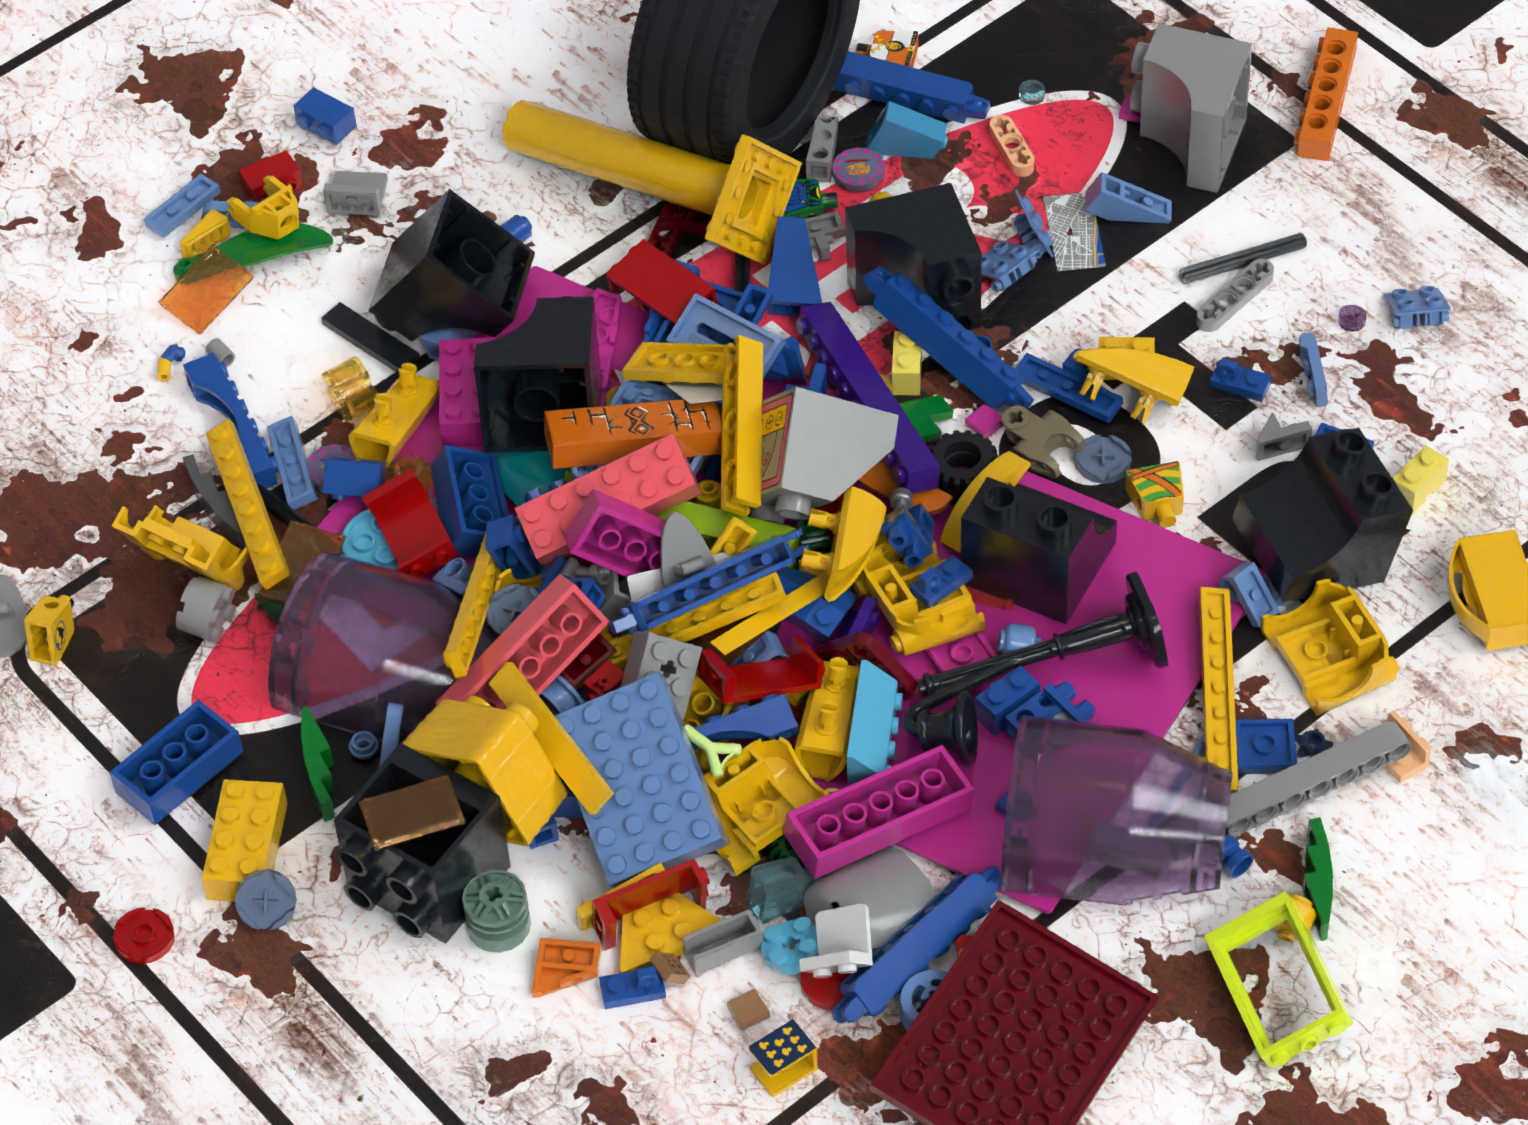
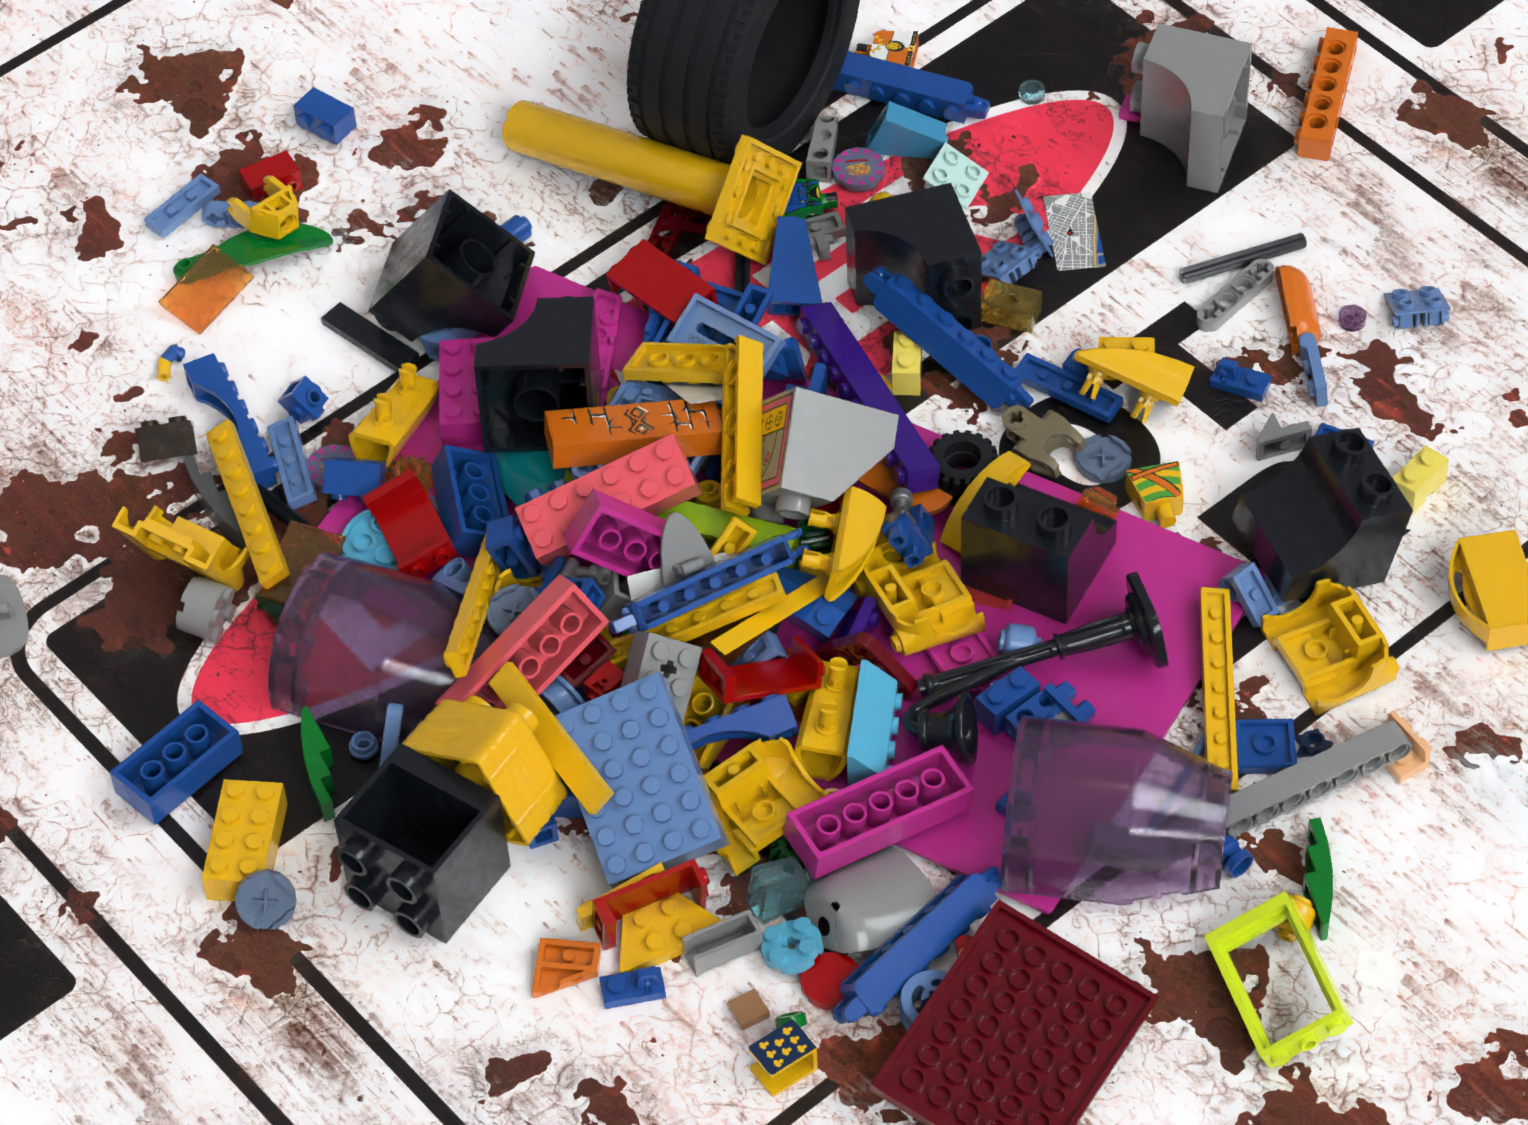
yellow torso [24,595,74,666] -> none
red tile [113,907,175,964] -> none
yellow slope [179,209,231,259] -> none
light grey hinge [205,338,235,368] -> none
clear yellow brick [321,357,378,423] -> none
light grey bracket [323,171,388,216] -> none
clear orange piece [359,775,465,851] -> none
sand green wheel [462,870,531,953] -> none
medium nougat tile [650,951,691,984] -> none
yellowish green piece [685,724,742,778] -> none
white bracket [799,904,873,978] -> none
green tile [899,395,954,443] -> none
blue hinge [909,555,973,608] -> none
dark pink tile [965,404,1004,439] -> none
light nougat beam [990,115,1034,177] -> none
medium blue slope [1085,172,1172,224] -> none
none -> dark brown bracket [134,415,198,463]
none -> blue brick [277,375,329,424]
none -> green tile [775,1011,808,1028]
none -> light aqua hinge [922,142,989,209]
none -> clear yellow brick [981,279,1042,333]
none -> clear orange head [1077,485,1120,520]
none -> orange brick [1274,265,1321,354]

